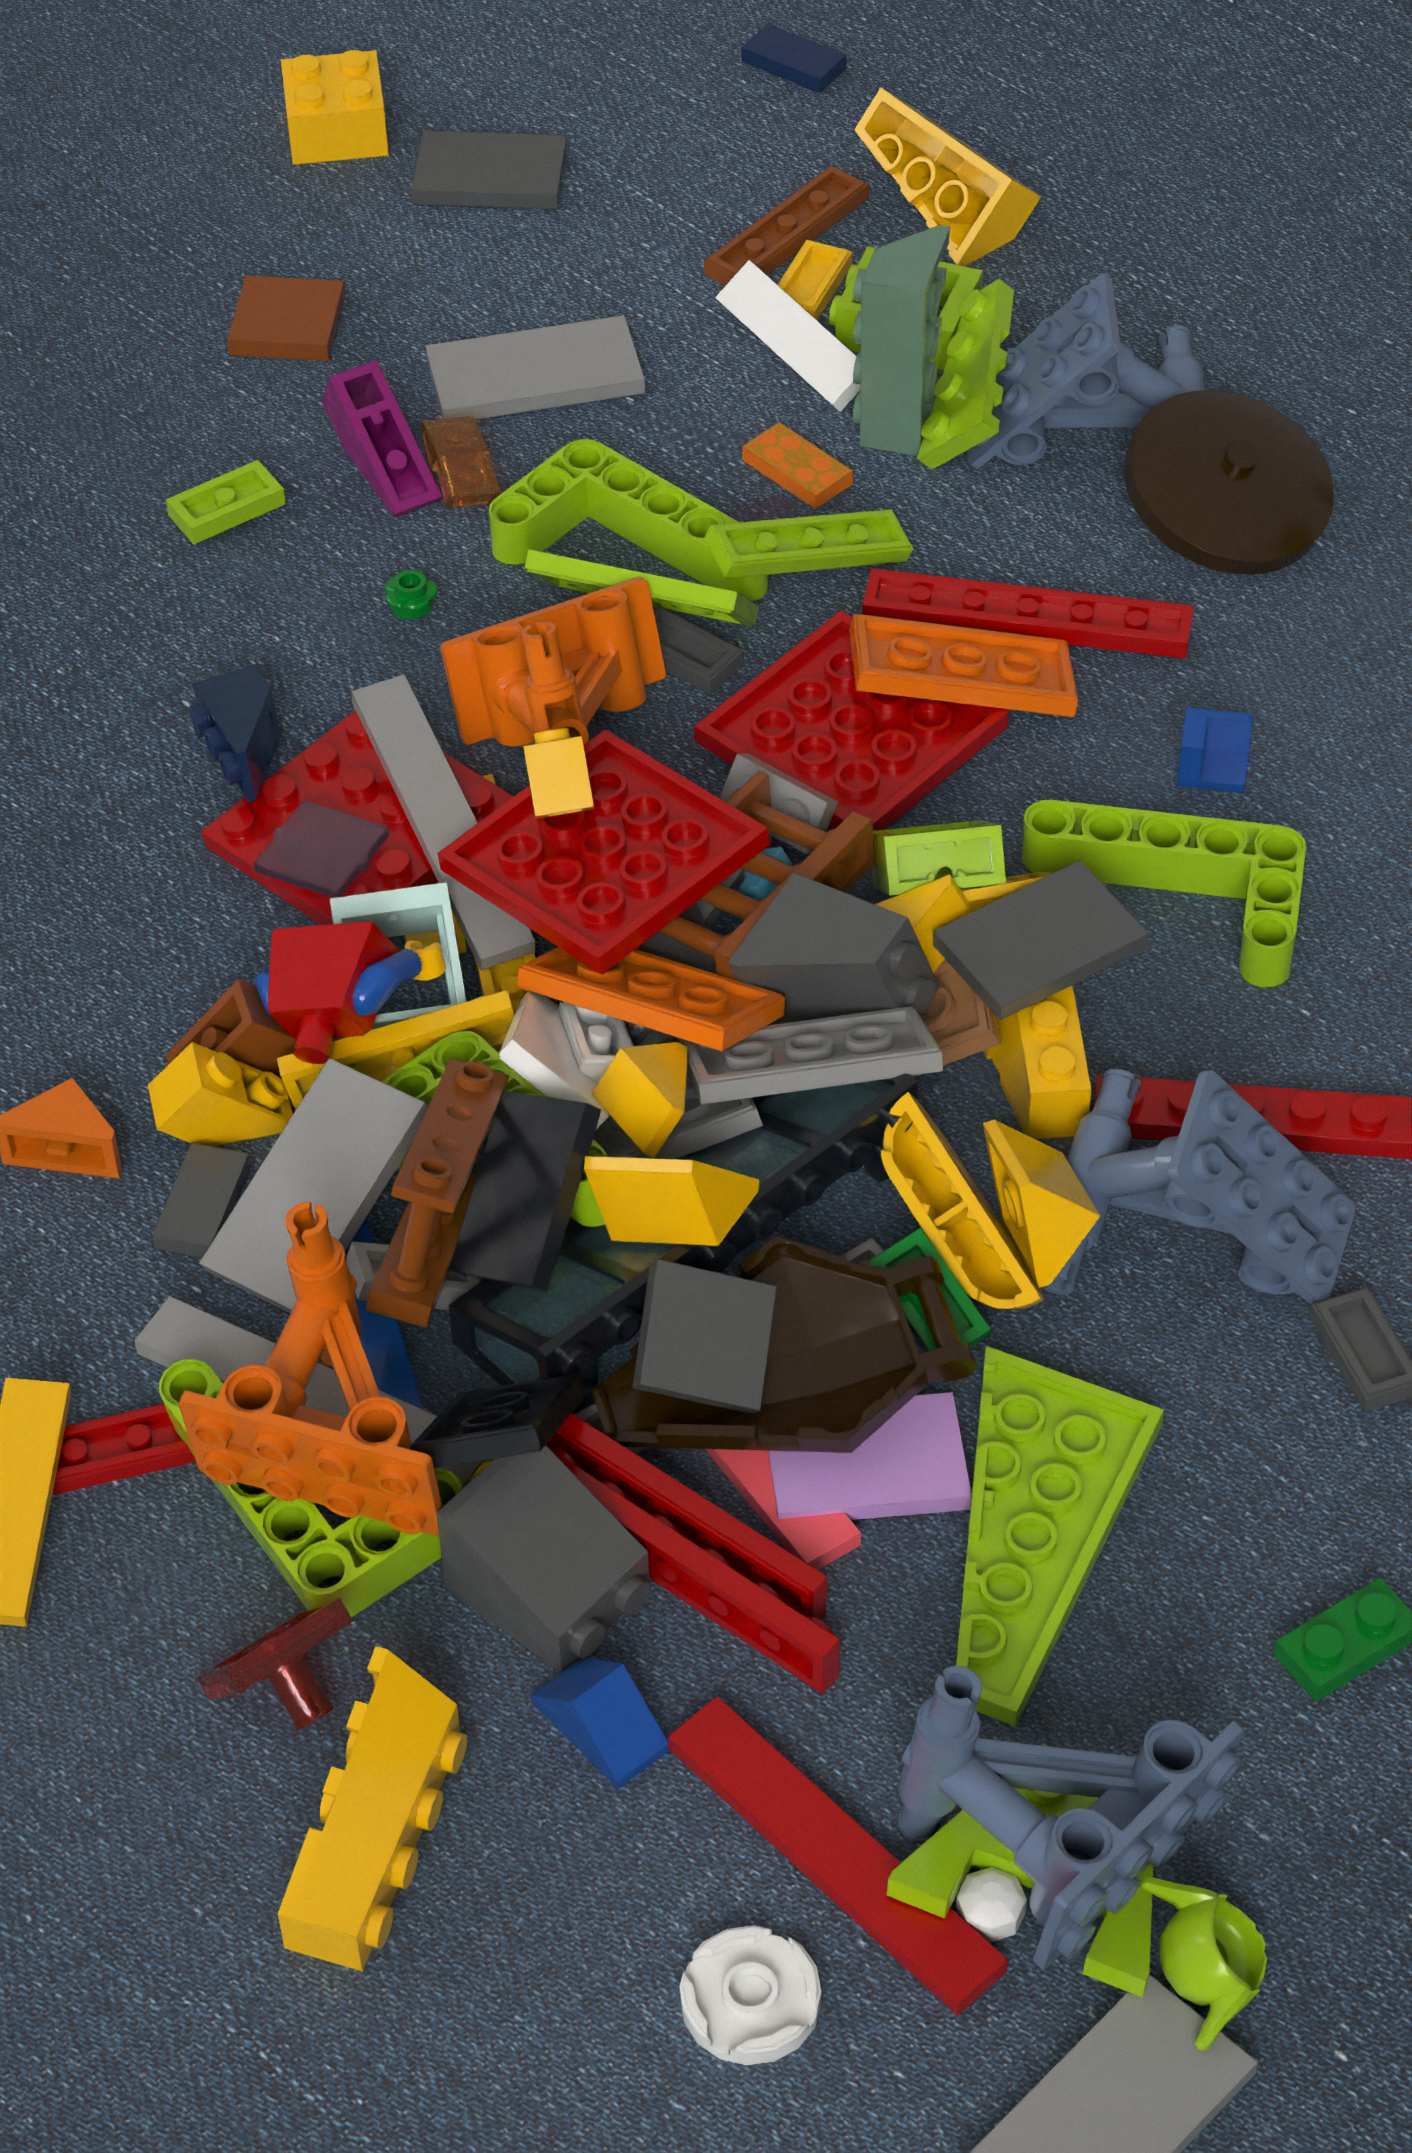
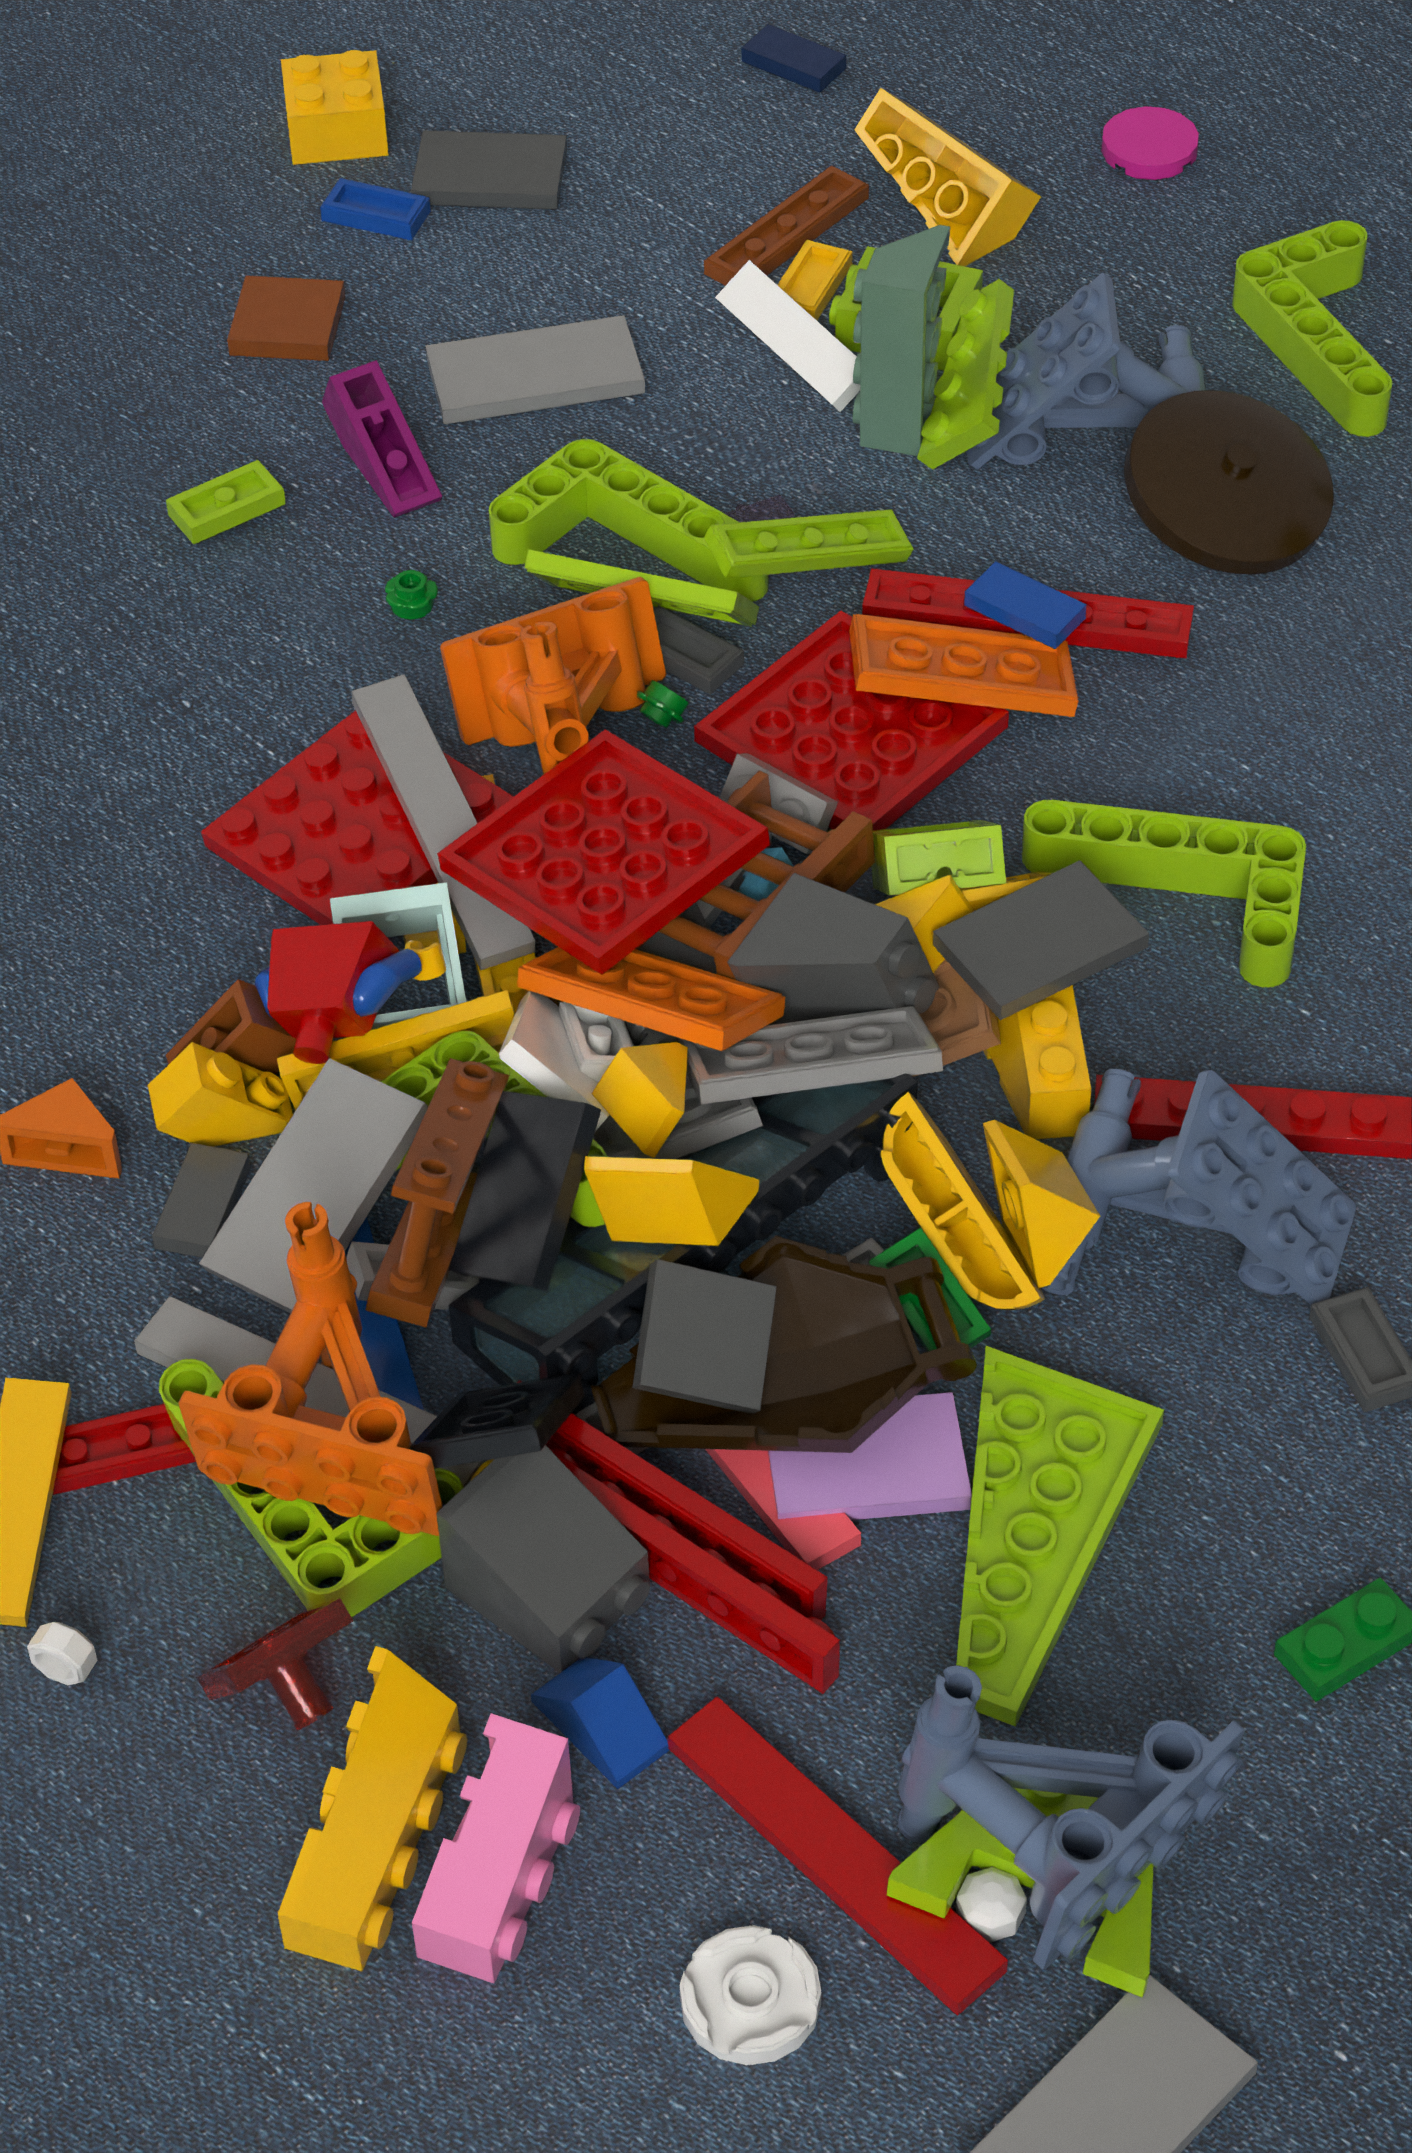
dark blue slope [189,665,281,803] -> none
piece [253,800,389,898] -> none
clear orange slope [420,416,500,508] -> none
yellow slope [523,728,594,819] -> none
orange tile [742,422,853,509] -> none
lime piece [1140,1875,1267,2051] -> none
blue panel [1177,707,1253,793] -> none
none -> white tile [27,1622,97,1685]
none -> blue tile [320,178,431,240]
none -> bright pink wedge [412,1713,580,1984]
none -> green plate [636,680,689,729]
none -> blue tile [964,561,1087,649]
none -> dark pink tile [1101,106,1199,180]
none -> lime beam [1232,220,1392,437]

